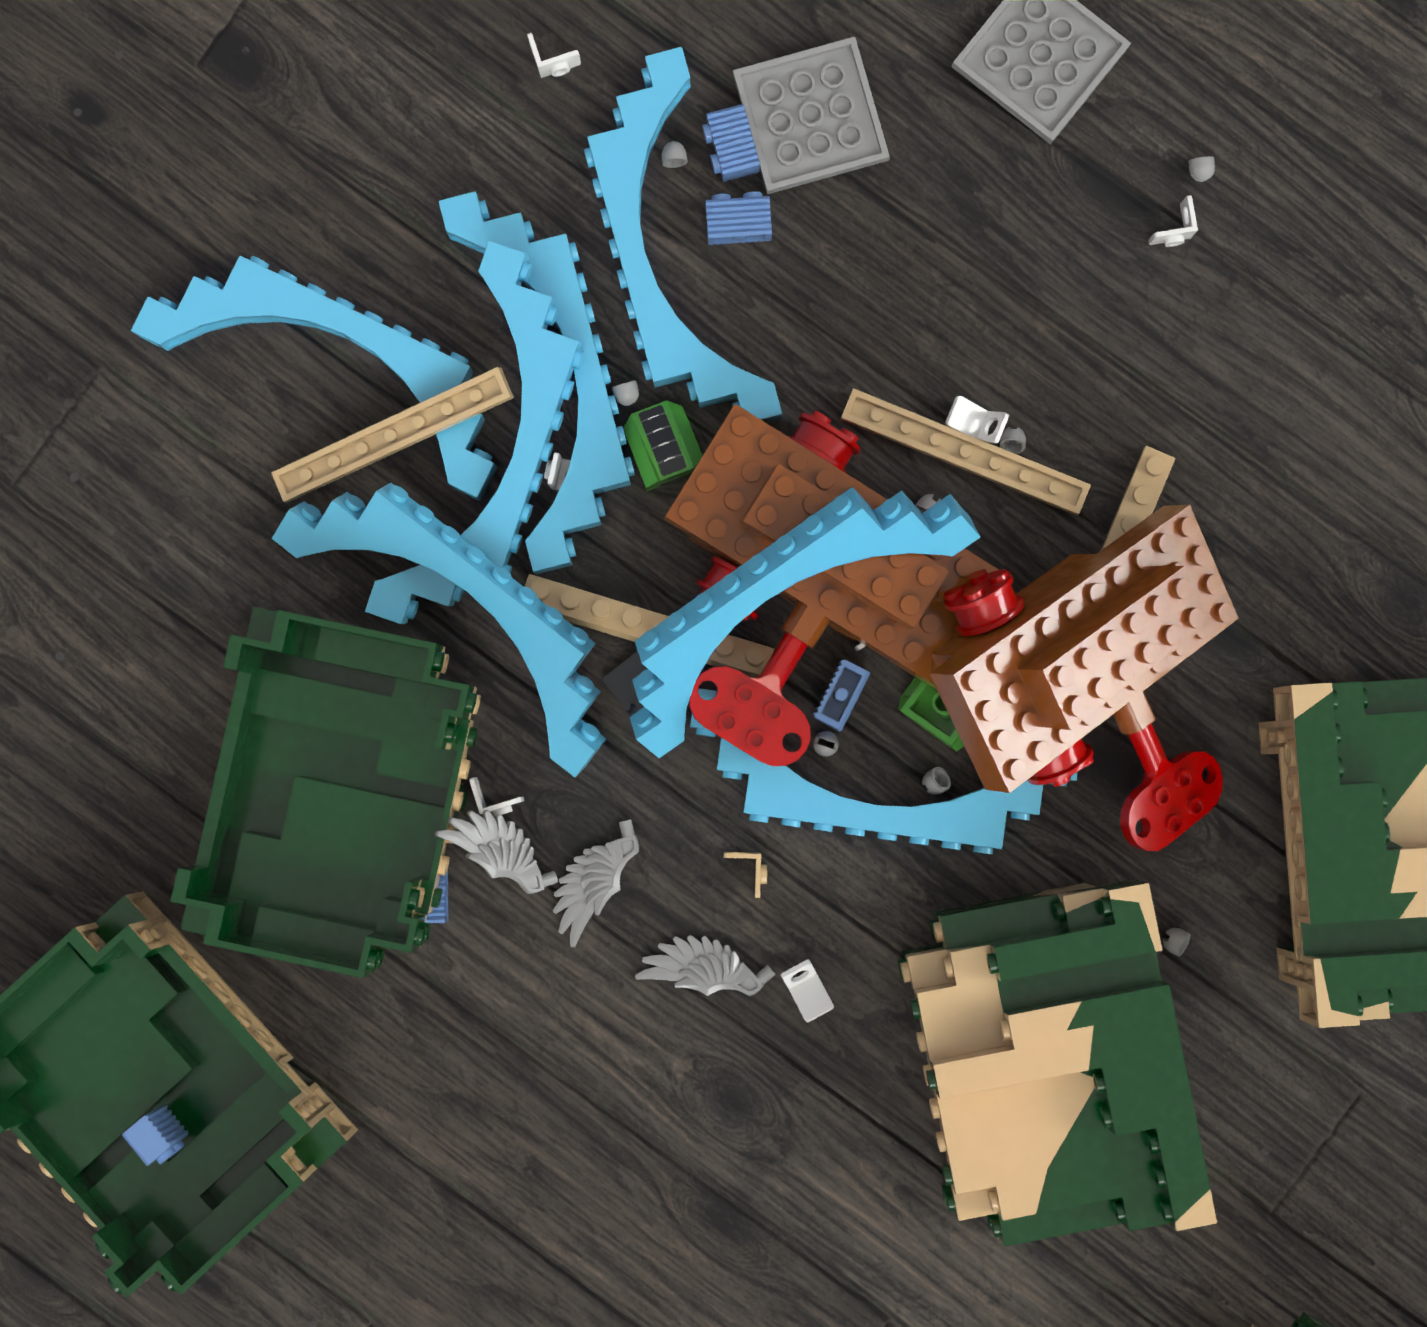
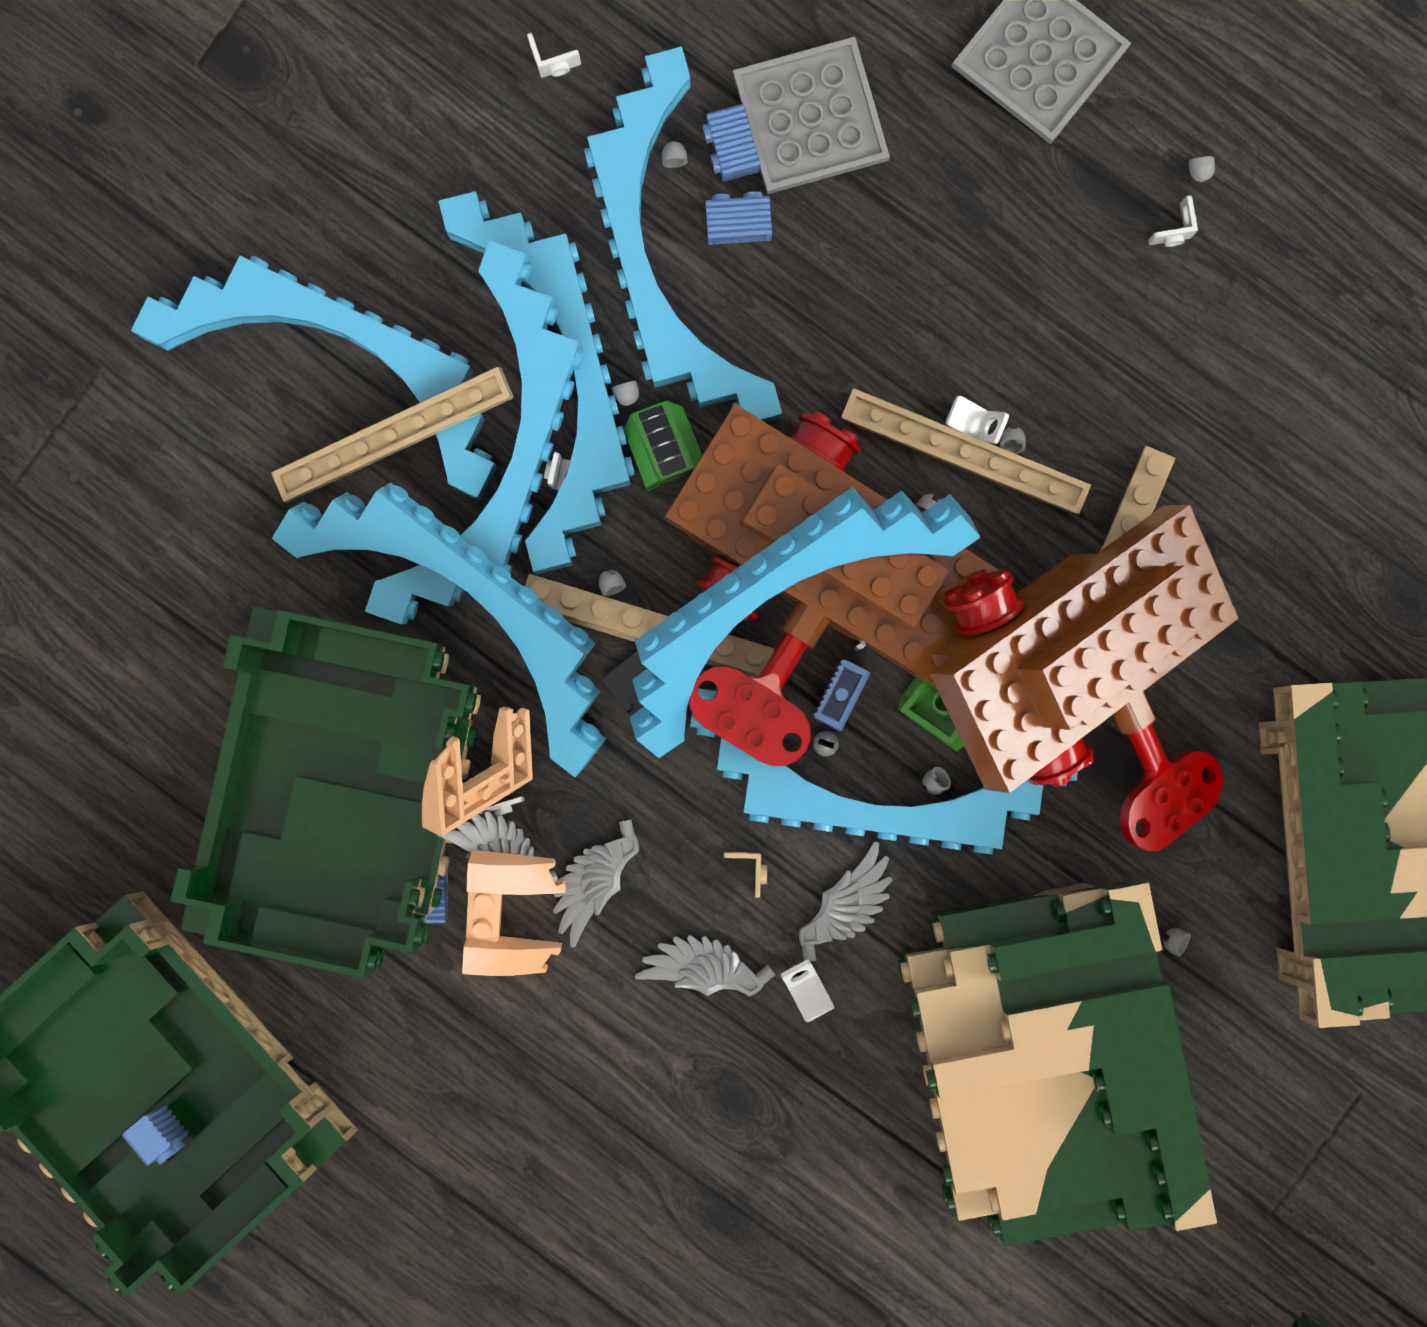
none -> light nougat wedge [422,707,533,837]
none -> light nougat wedge [462,850,566,976]
none -> light grey hinge [598,570,626,597]
none -> light grey animal [799,841,892,961]

